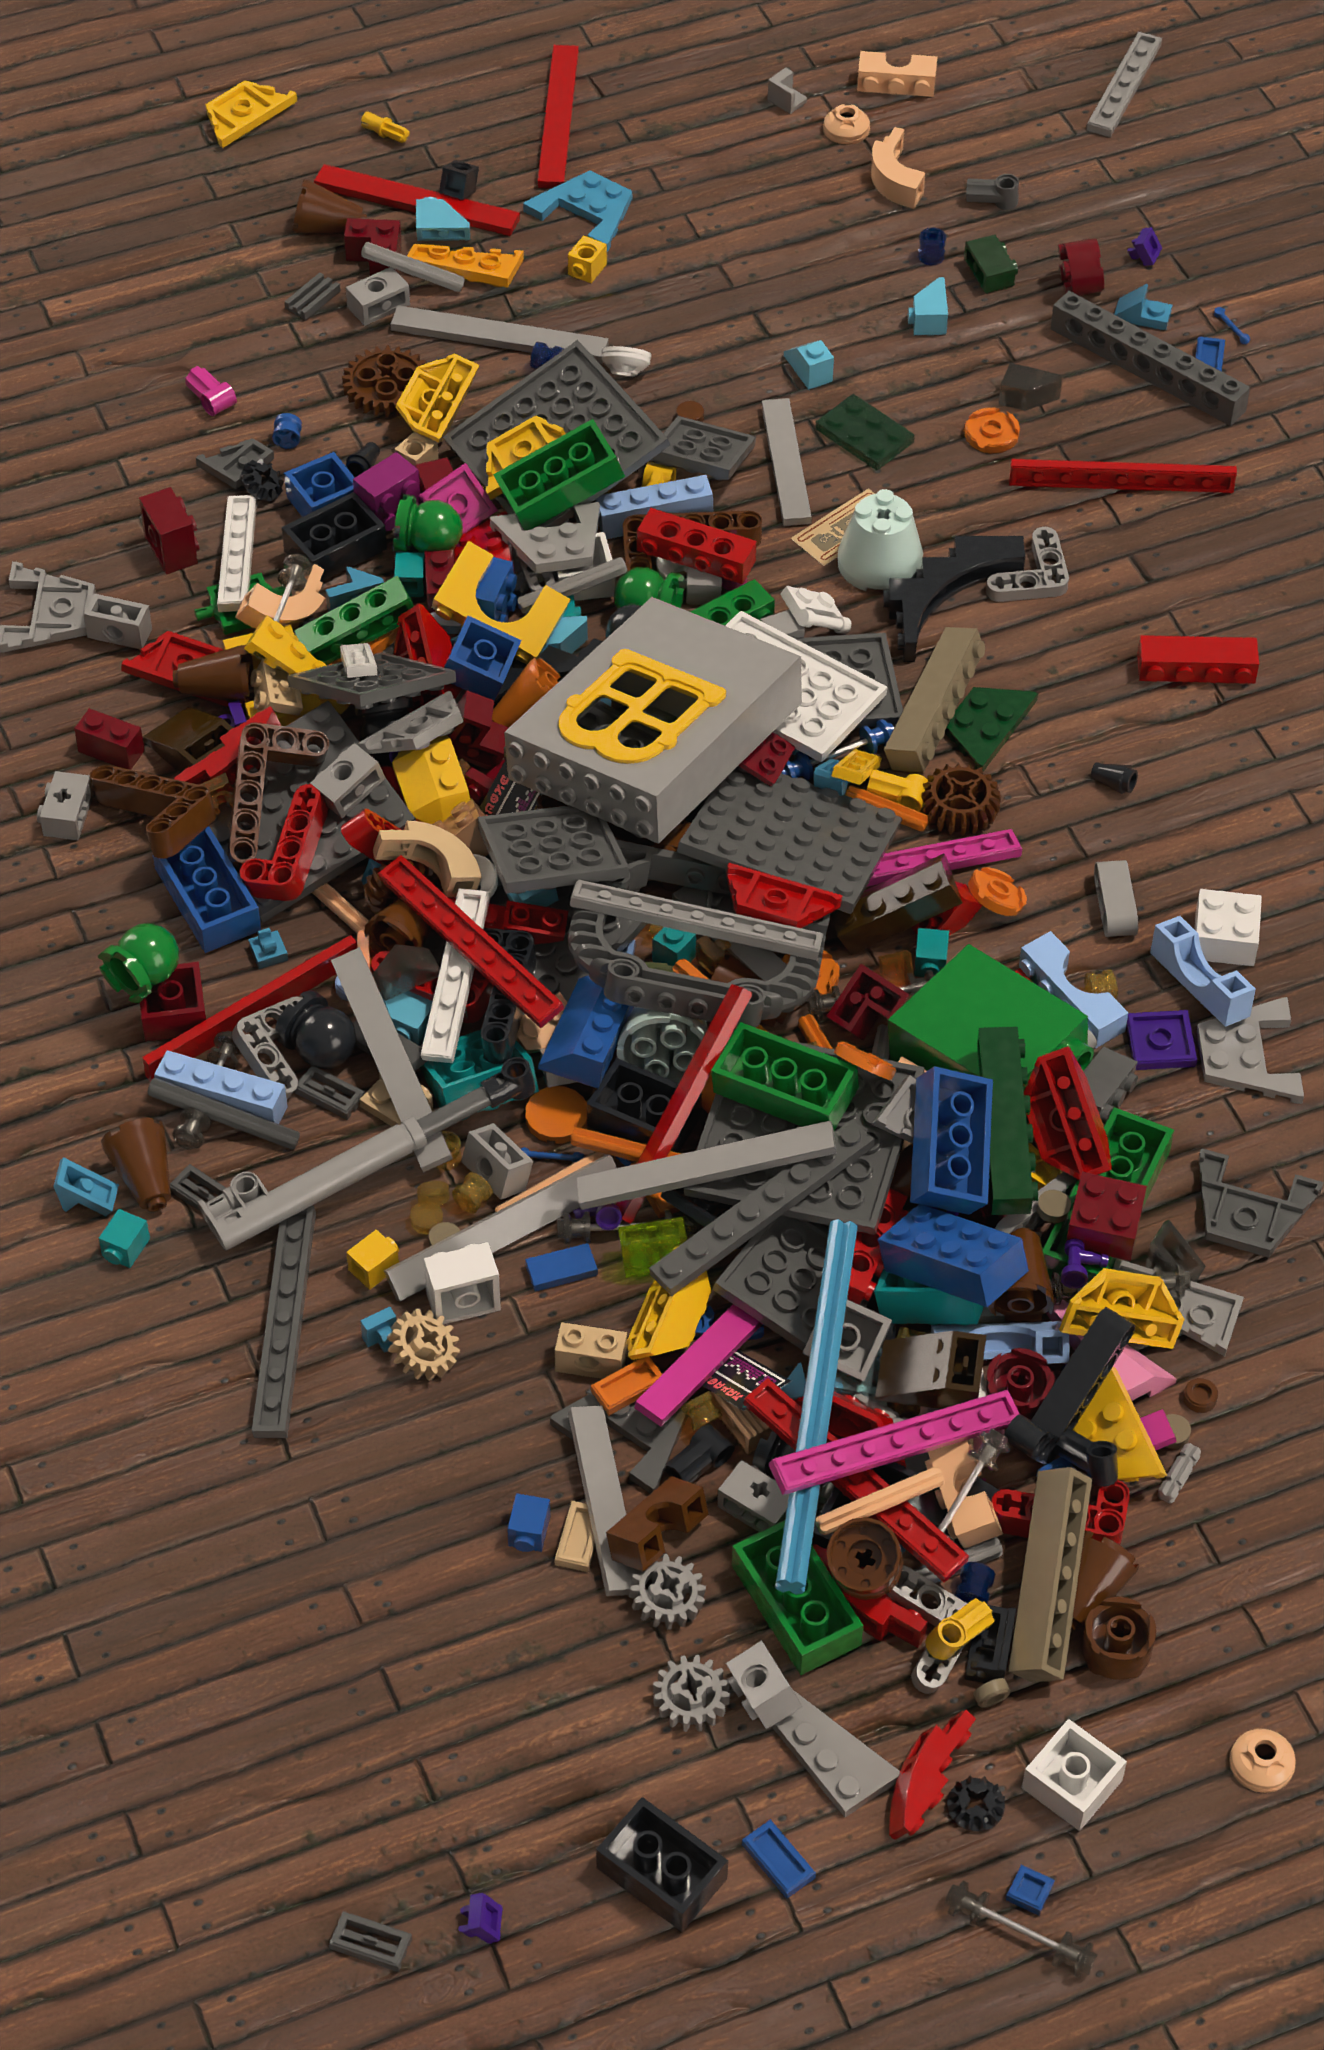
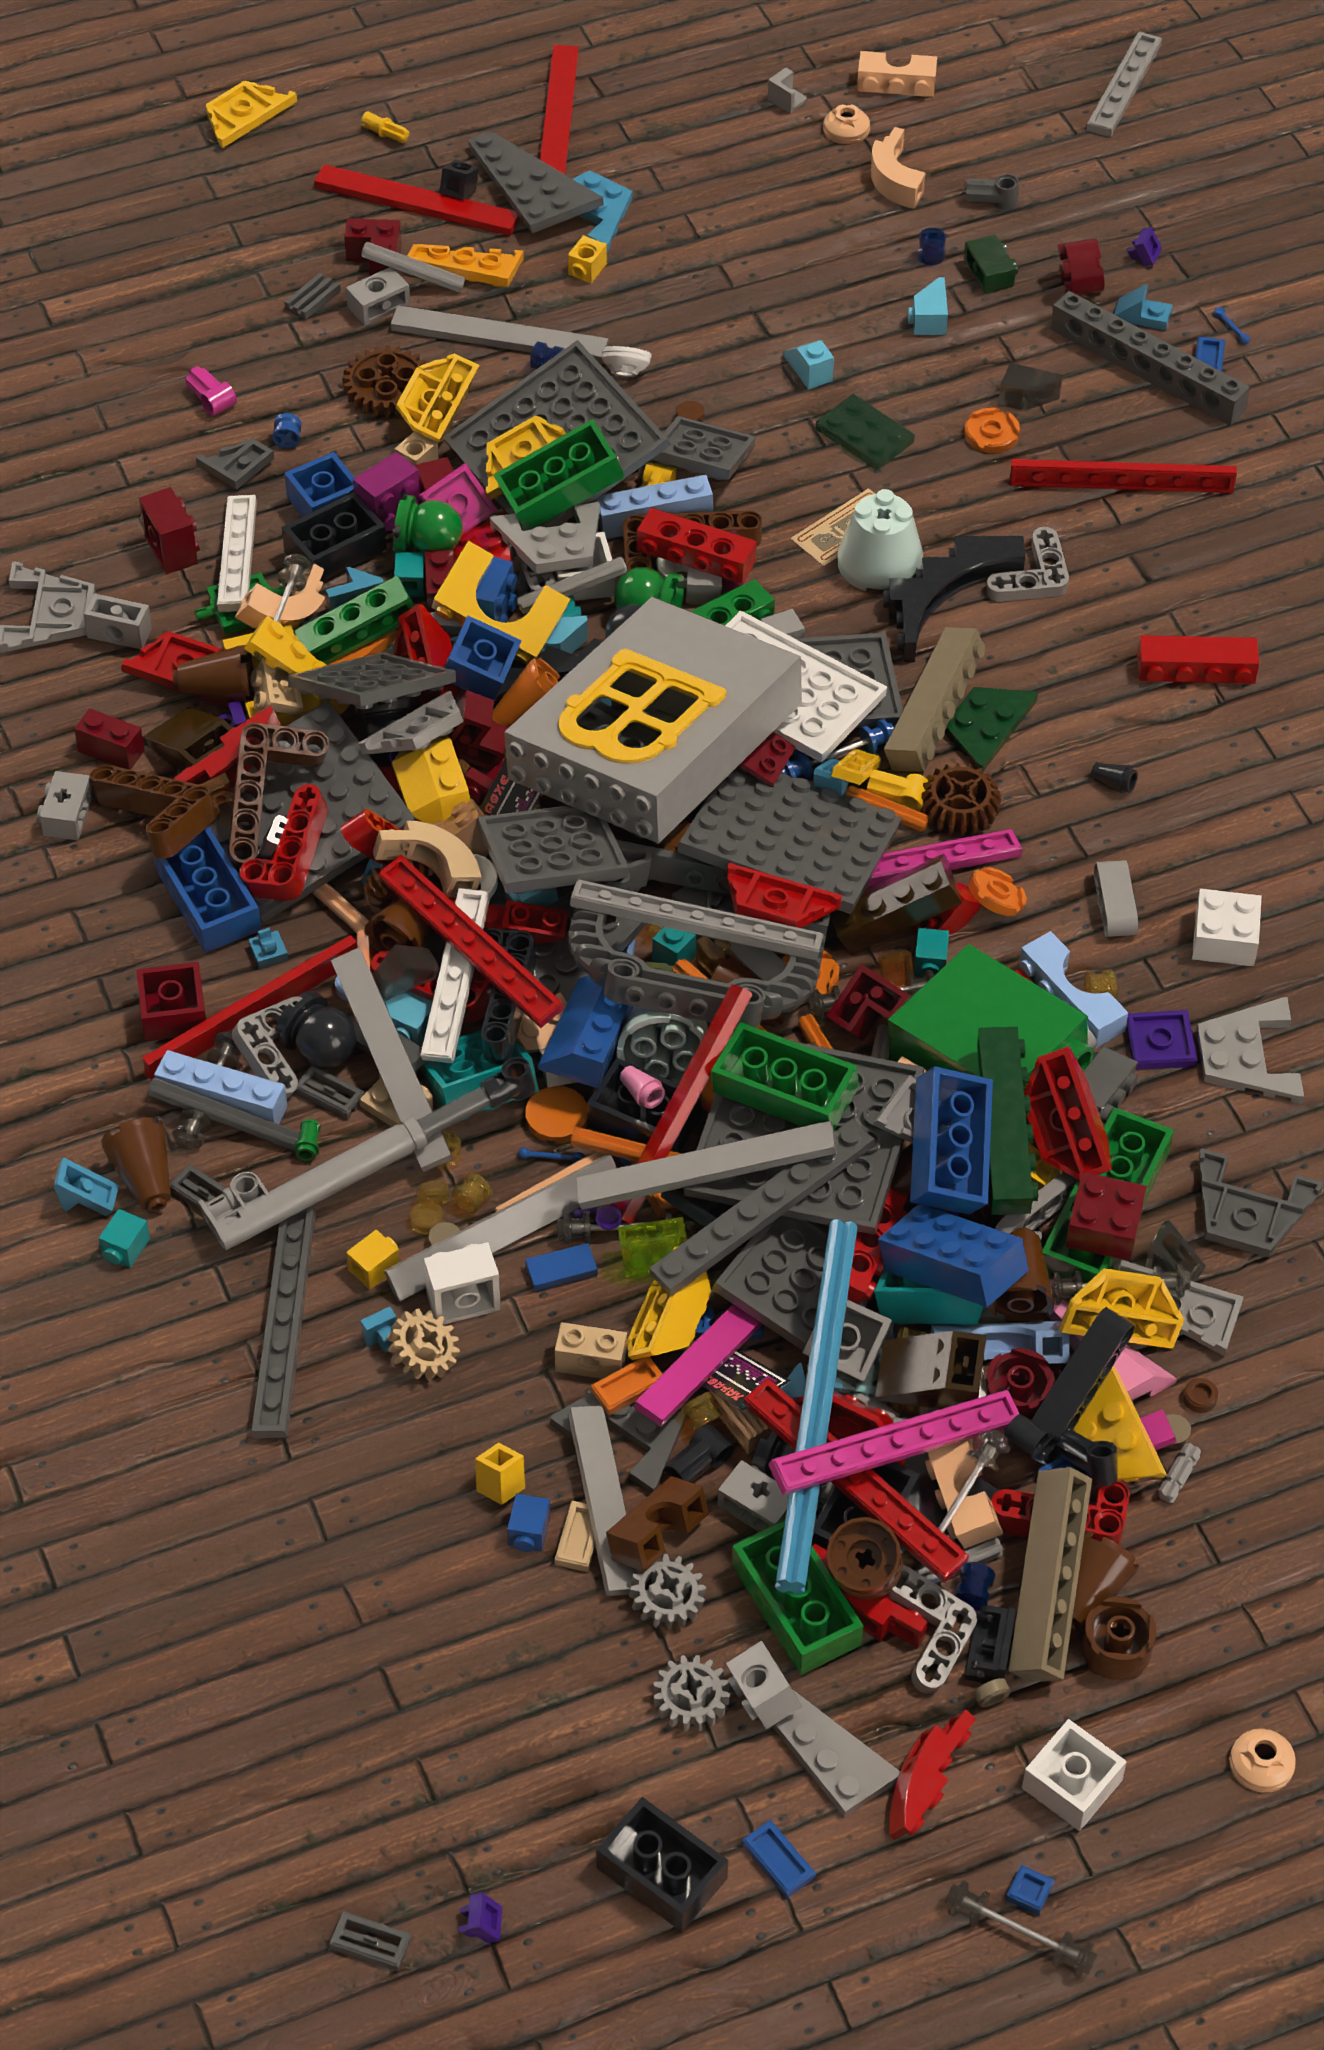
green tile [98,923,179,1003] -> none
black gear [241,459,284,501] -> none
reddish brown cone [292,179,367,234] -> none
light grey brick [310,743,386,818] -> none
white tile [340,643,377,678] -> none
black cone [346,442,380,477] -> none
medium azure slope [416,197,471,241] -> none
light grey brick [461,1123,533,1200] -> none
light grey tile [762,398,812,526] -> none
white plate [780,586,851,635] -> none
light nougat axle [815,1467,944,1535] -> none
orange tile [834,1041,897,1081] -> none
yellow piece [925,1598,995,1660] -> none
black gear [947,1775,1005,1832] -> none
dark tan tile [1037,1190,1071,1223] -> none
dark purple piece [1061,1239,1109,1289] -> none
light blue arch [1150,916,1256,1027] -> none
none -> dark grey tile [256,815,288,860]
none -> green pin [294,1119,321,1161]
none -> dark grey wing [468,131,604,233]
none -> yellow brick [475,1442,525,1505]
none -> bright pink cone [620,1066,665,1109]

